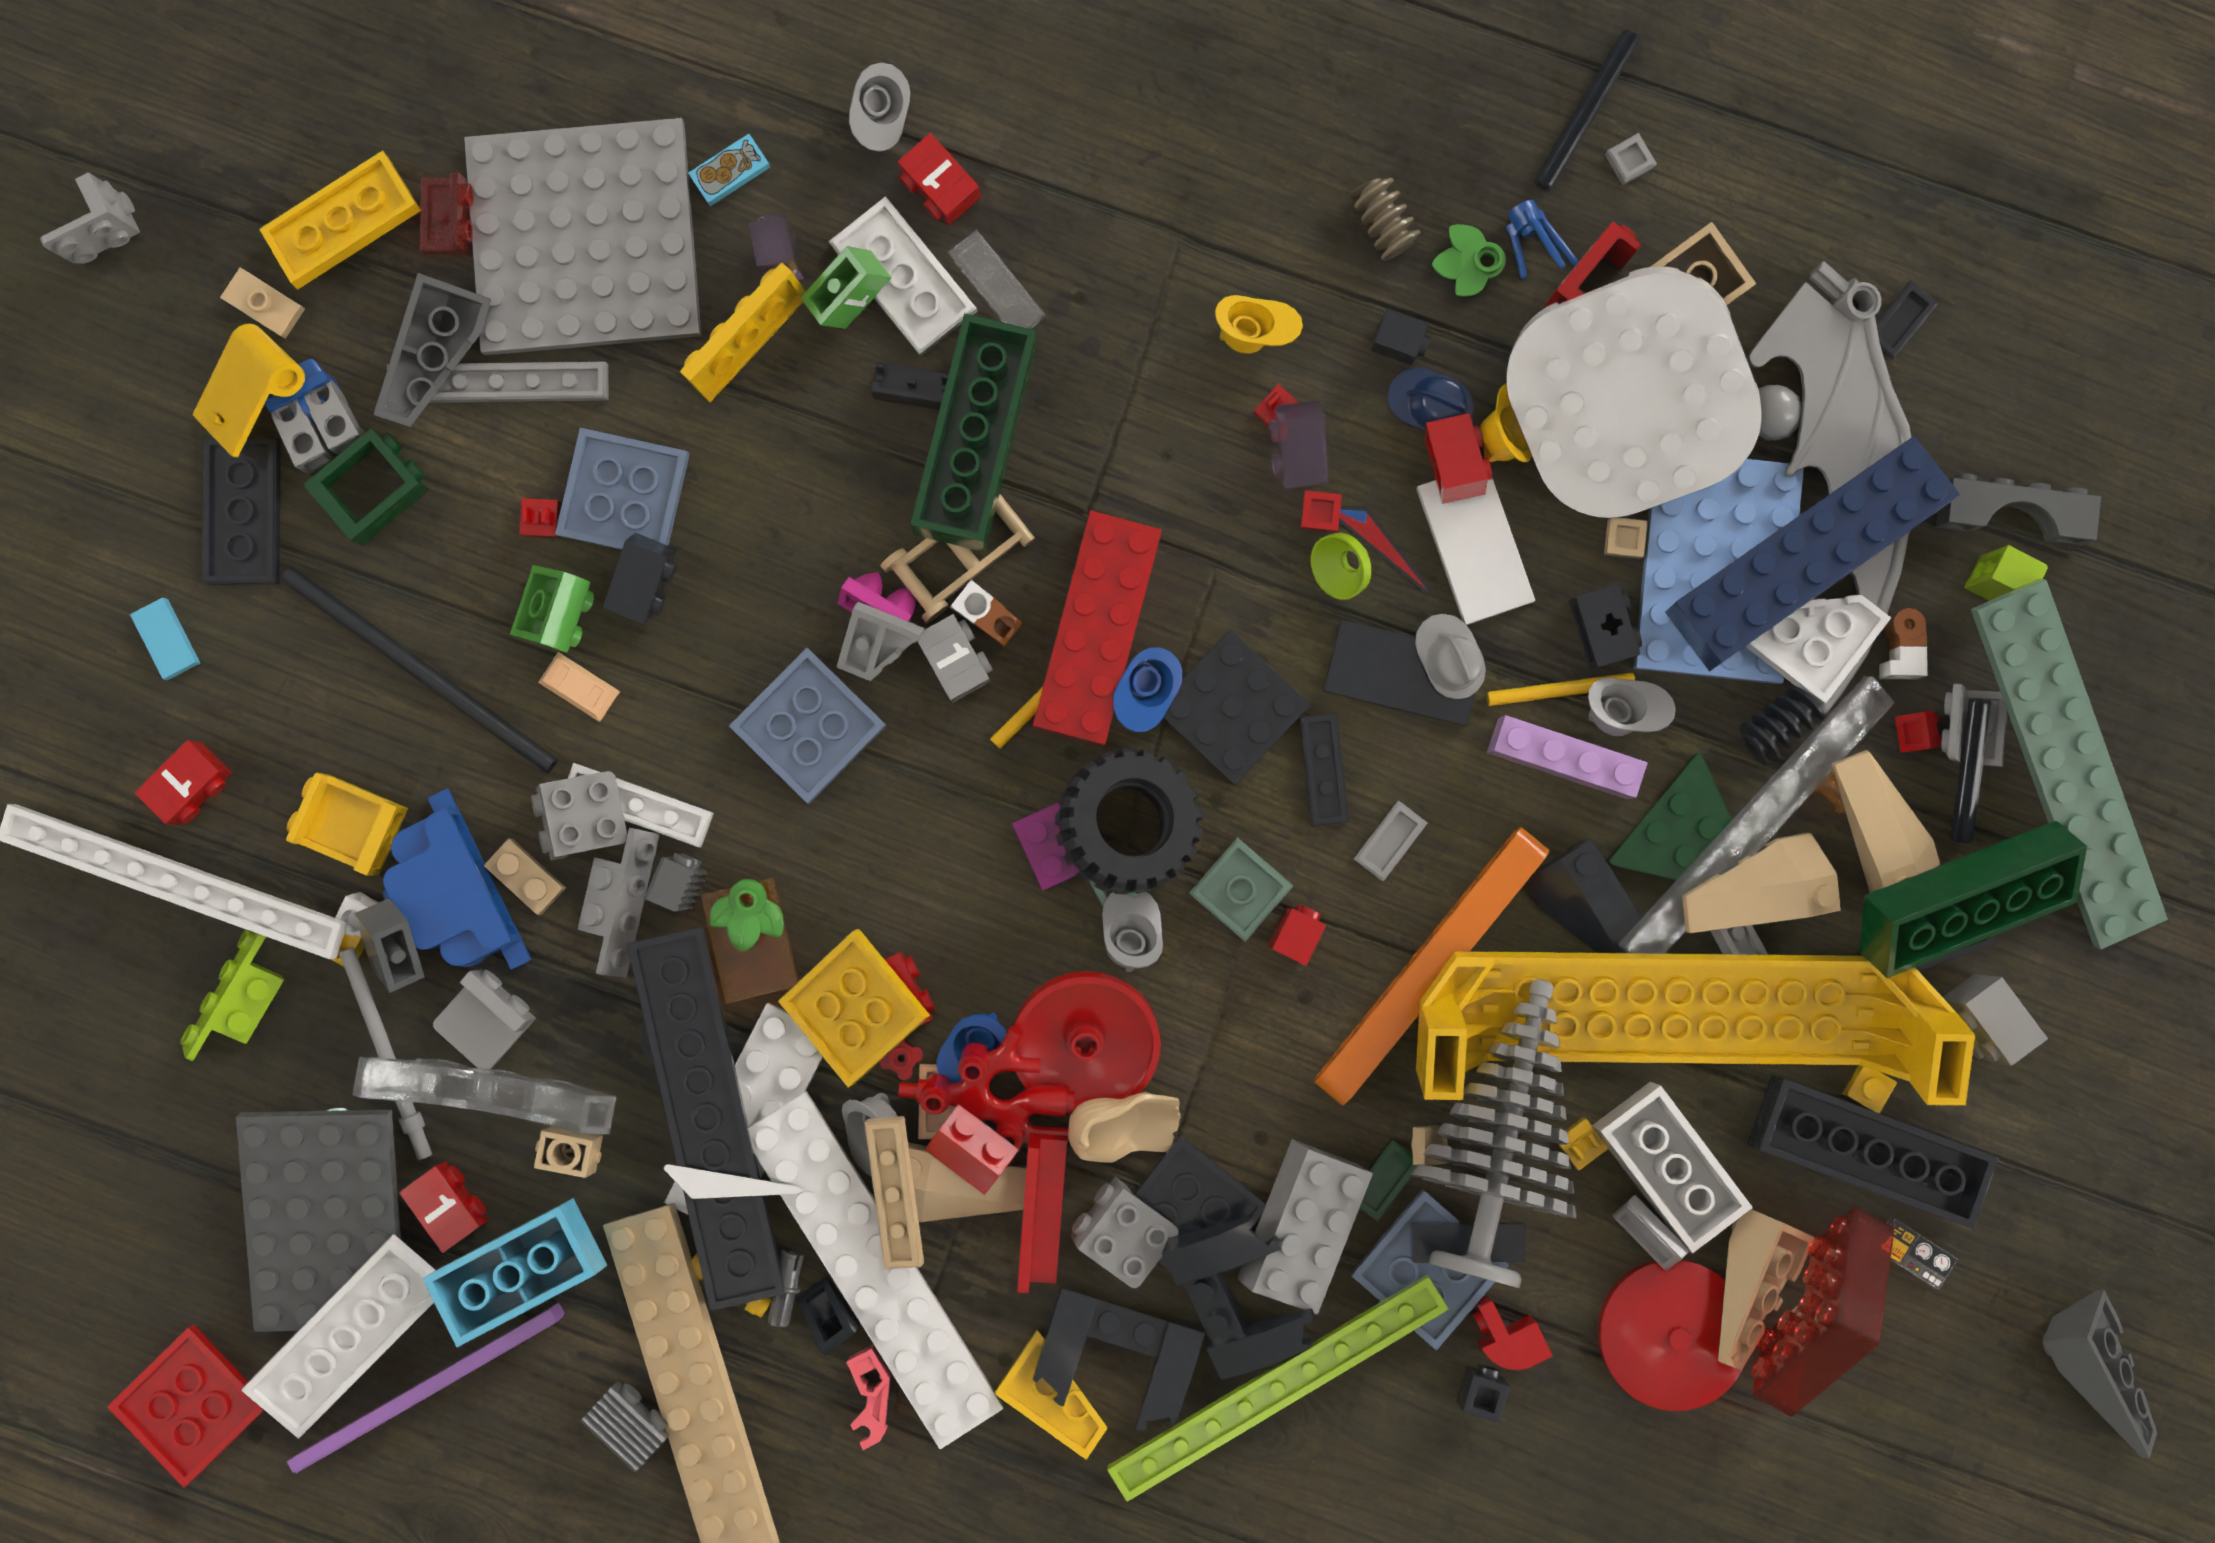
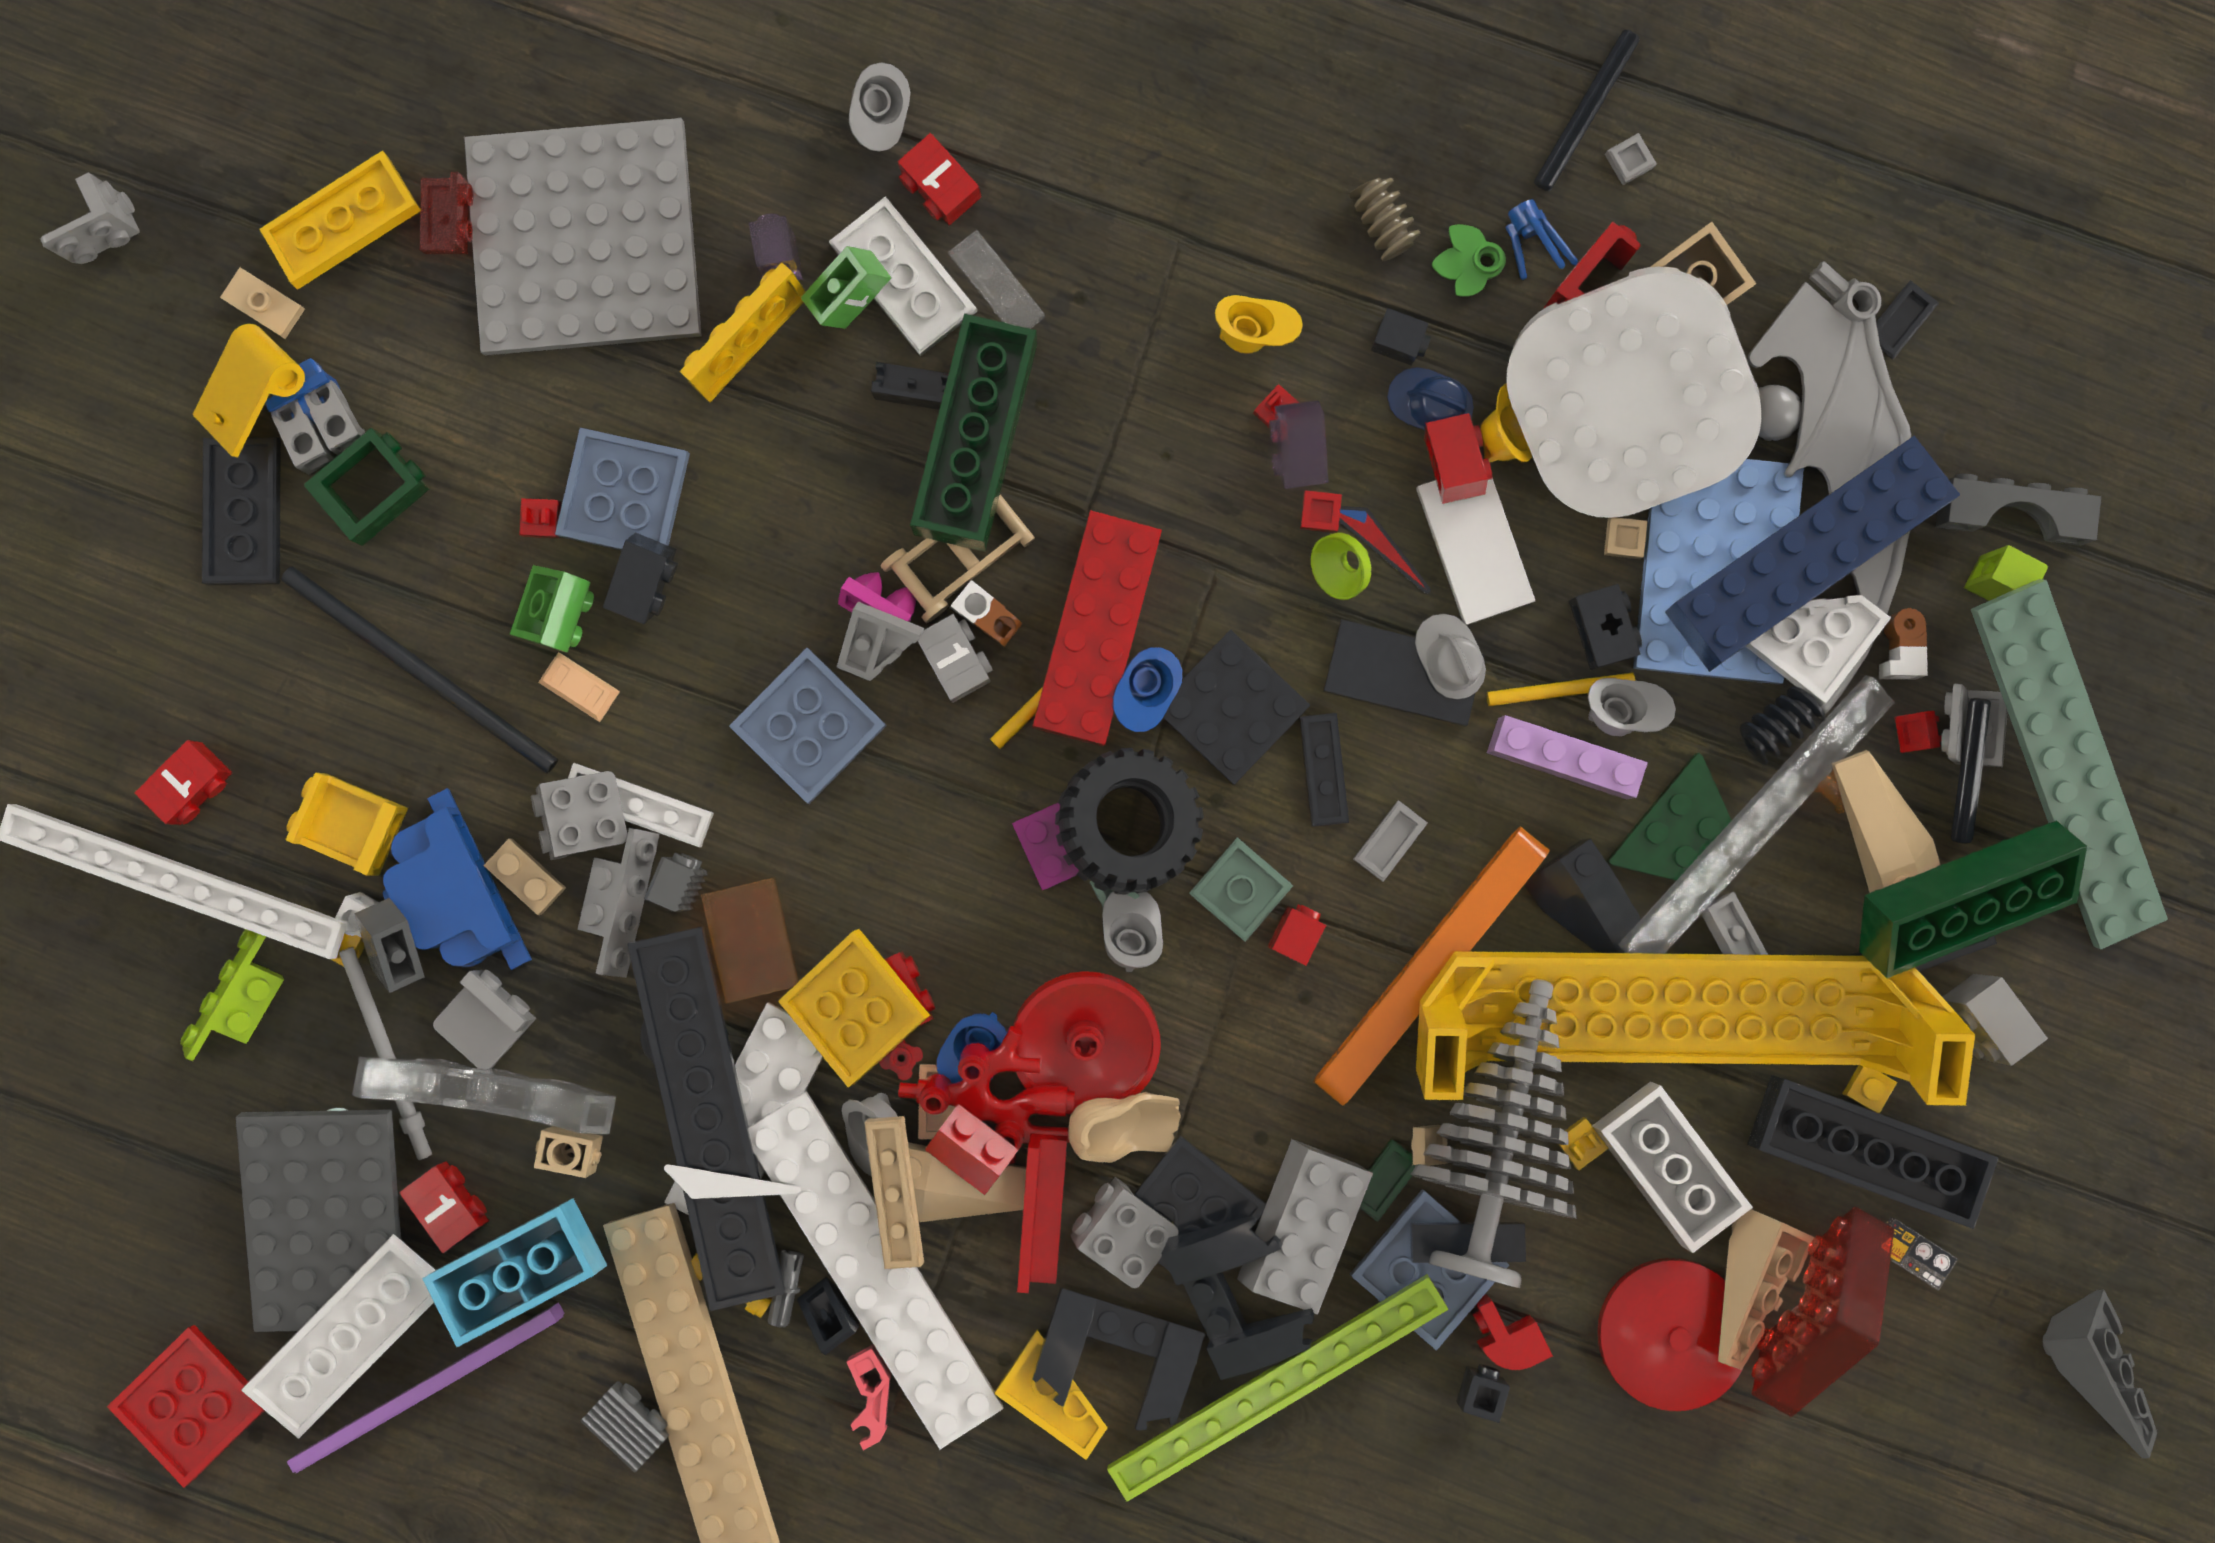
medium azure tile [130,597,200,680] -> none
dark grey wedge [373,273,491,427] -> none
light grey tile [387,362,609,403] -> none
tile [688,134,770,206] -> none
bright green plate [710,879,784,952] -> none
light grey tile [1612,1195,1690,1271] -> none
tan wedge [1682,833,1841,933] -> none

